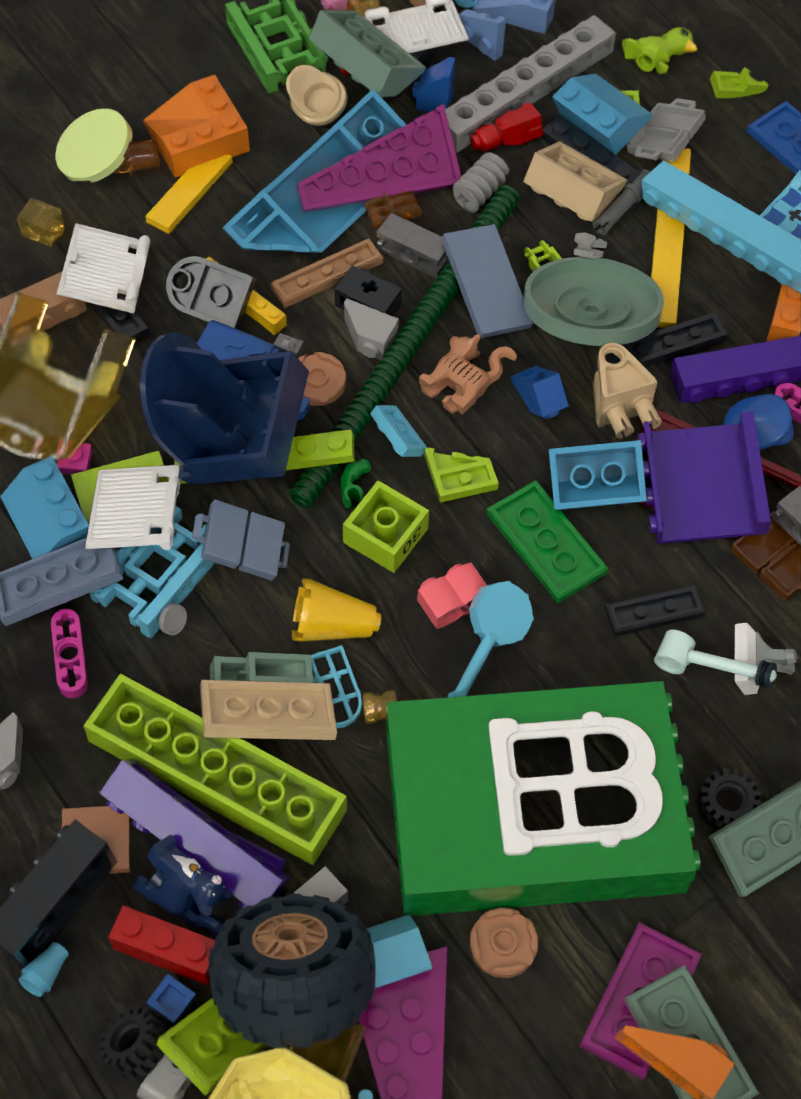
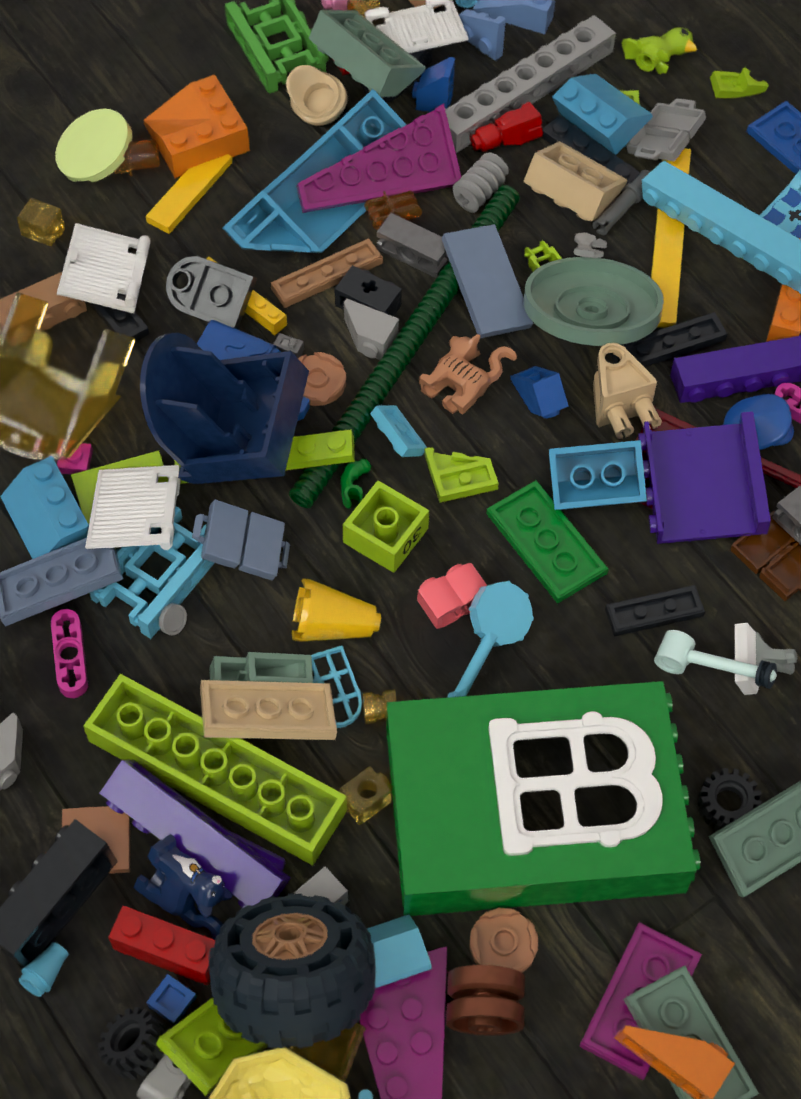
none -> clear yellow brick [339,766,392,825]
none -> copper wheel [446,965,525,1036]

